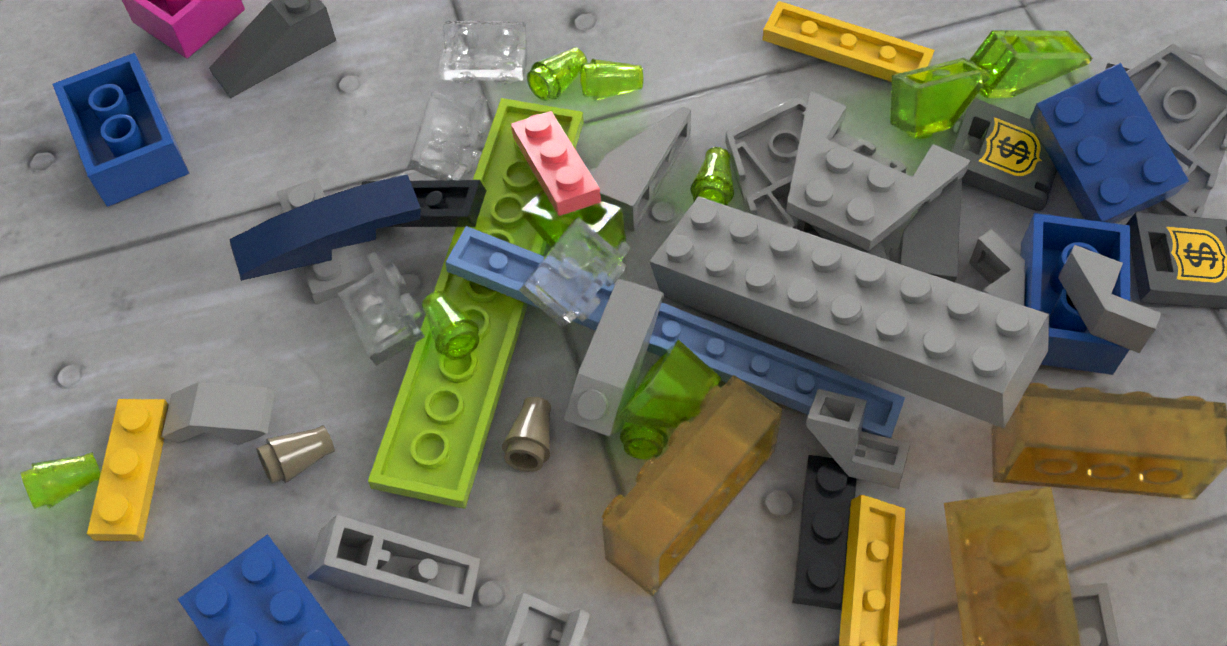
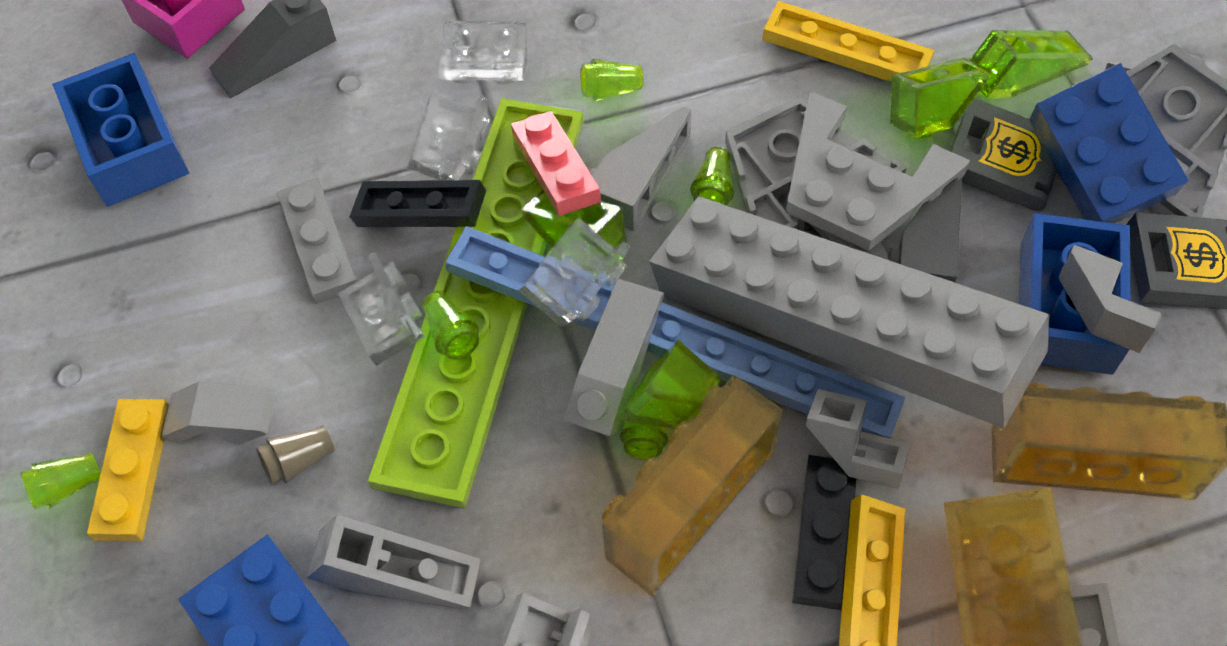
dark blue slope [229,174,421,281] -> none
dark tan cone [502,397,551,472] -> none
clear neon green cone [527,47,588,101] -> none
light grey slope [969,229,1025,306] -> none

